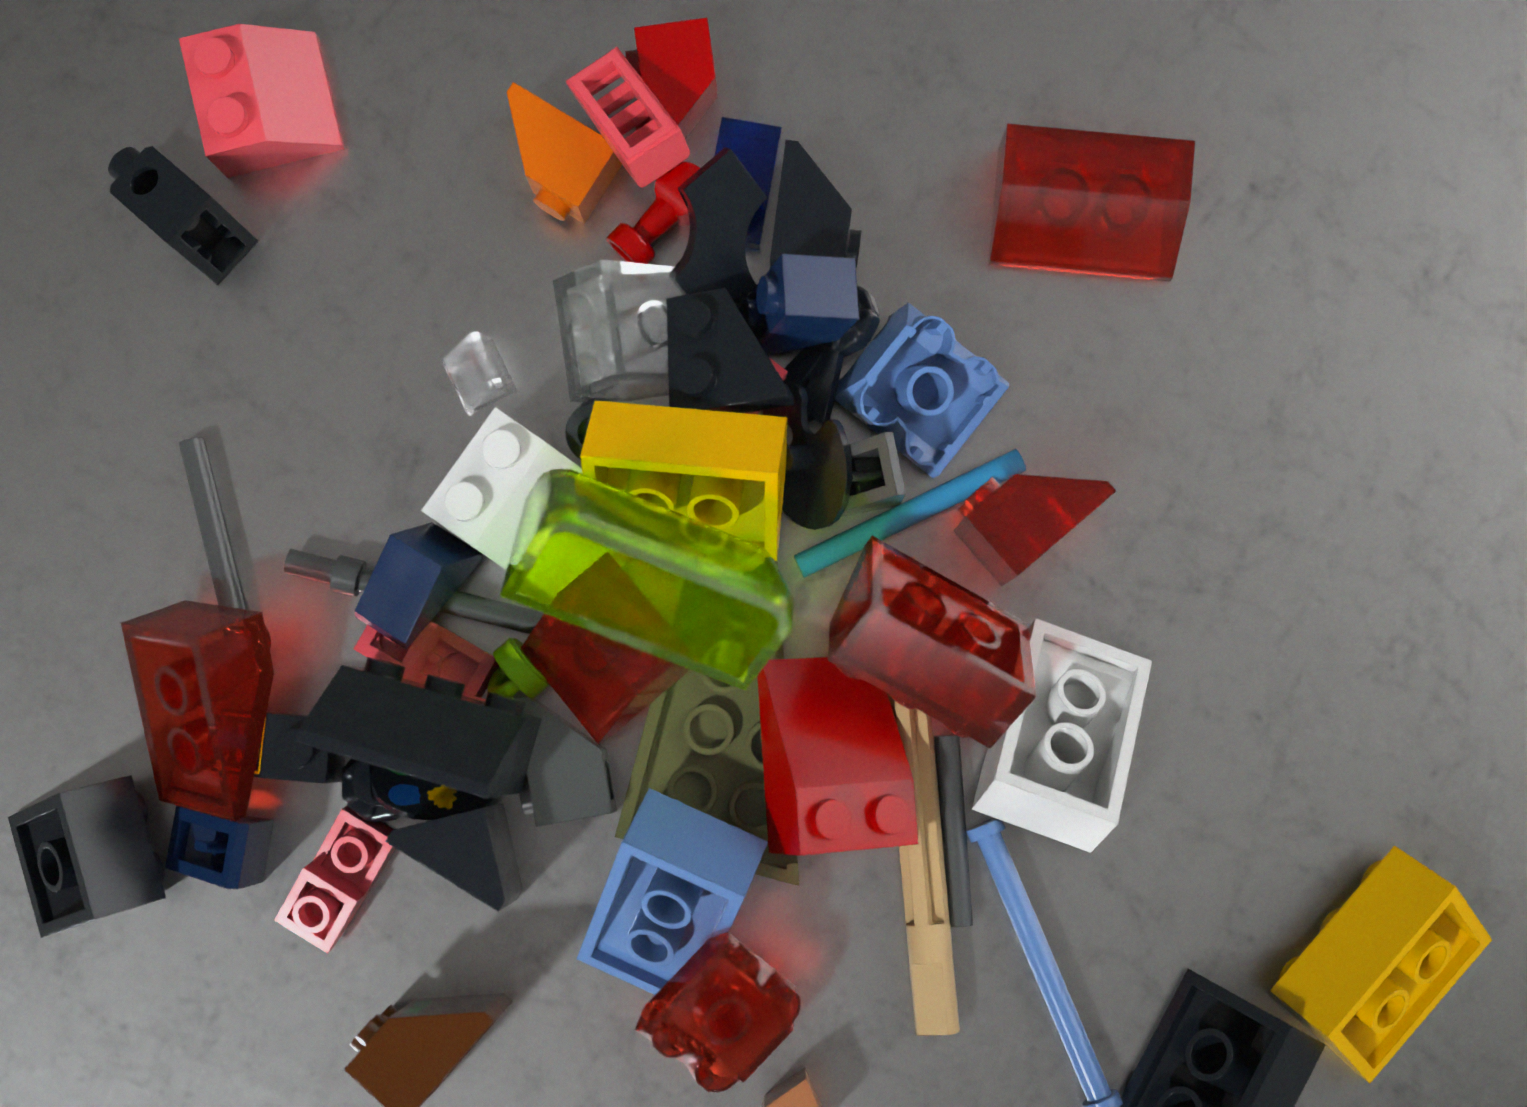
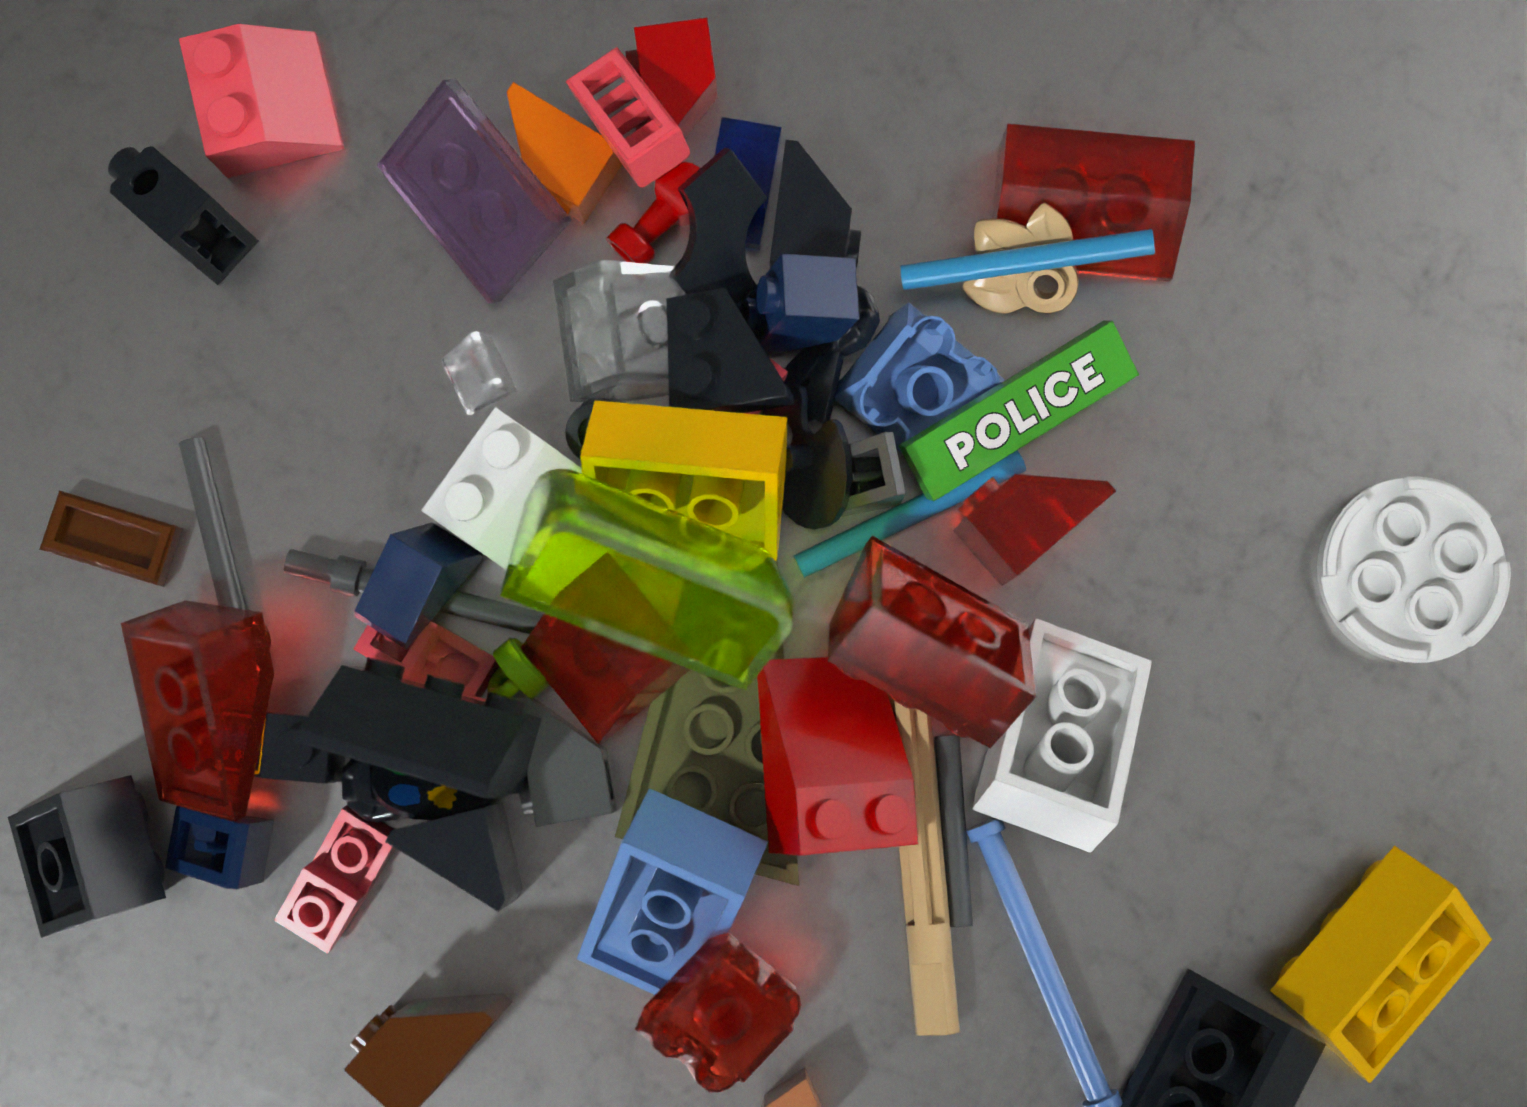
none -> reddish brown tile [39,491,183,587]
none -> clear purple tile [376,79,572,304]
none -> bright green tile [898,320,1139,501]
none -> dark azure bar [900,229,1155,290]
none -> tan plate [963,202,1079,314]
none -> white tile [1317,476,1511,664]

